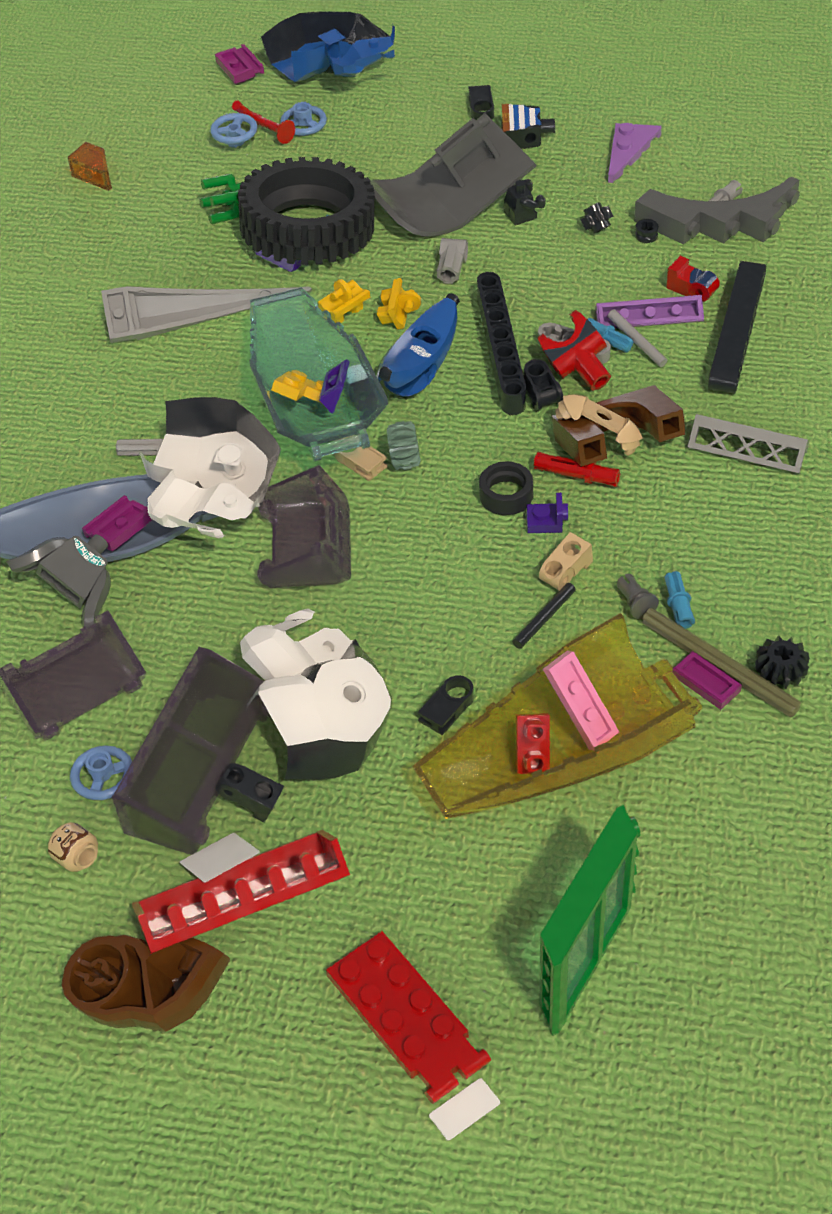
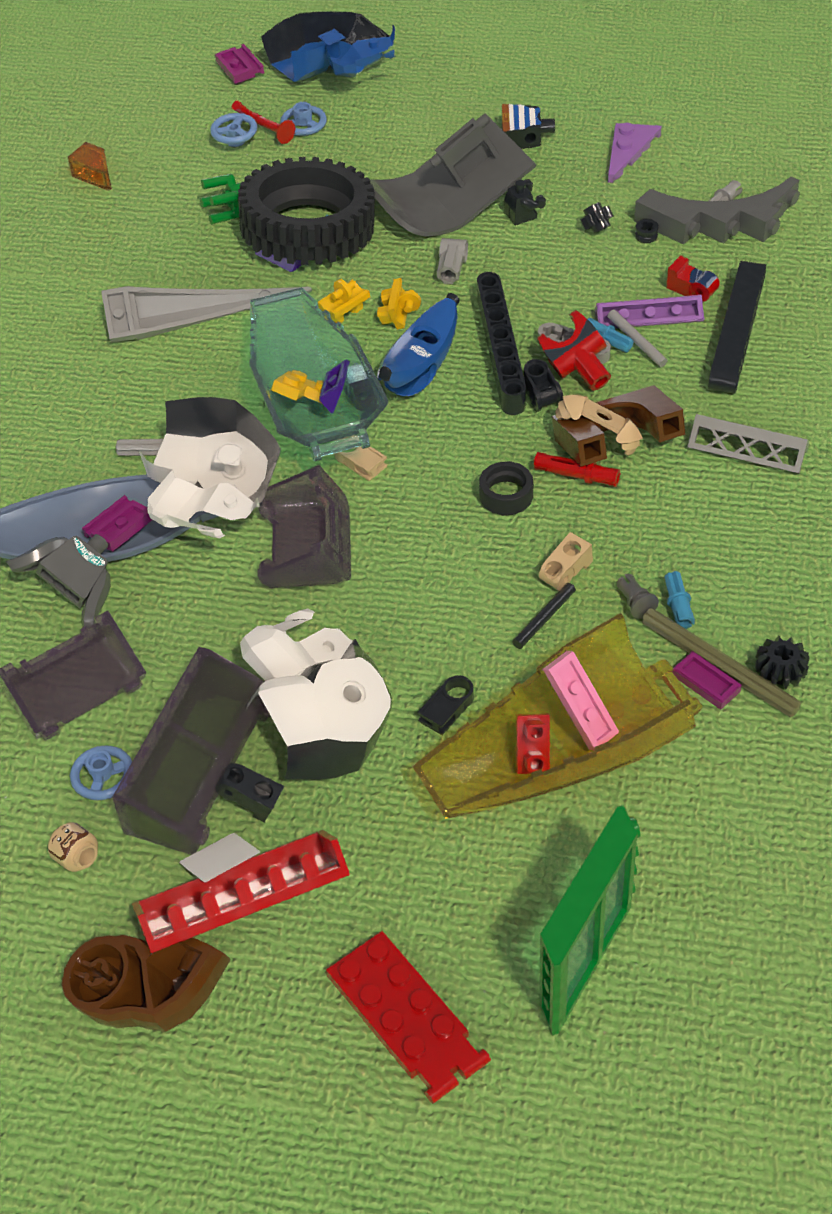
sand green gear [386,421,421,470] -> none
white sticker [429,1078,501,1140] -> none
black piece [468,85,494,120] -> none
dark purple bracket [527,493,568,533] -> none

